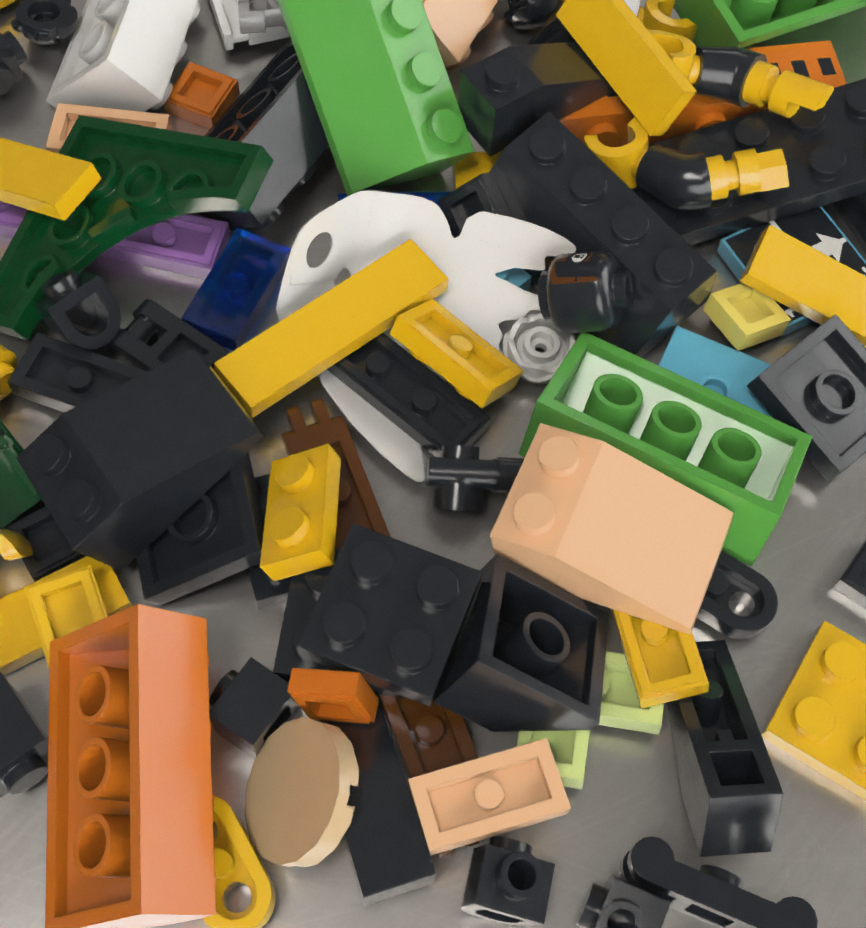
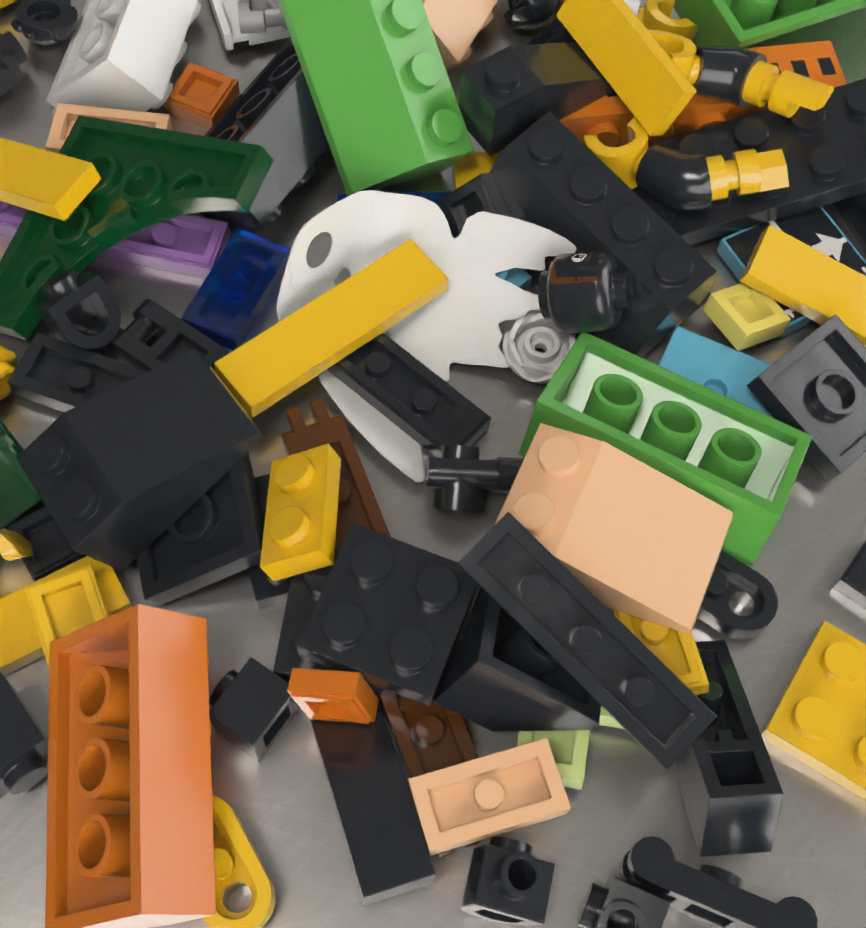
tan tile [244,717,359,867] -> none
yellow plate [390,299,524,408] -> none
none -> black plate [457,512,717,769]

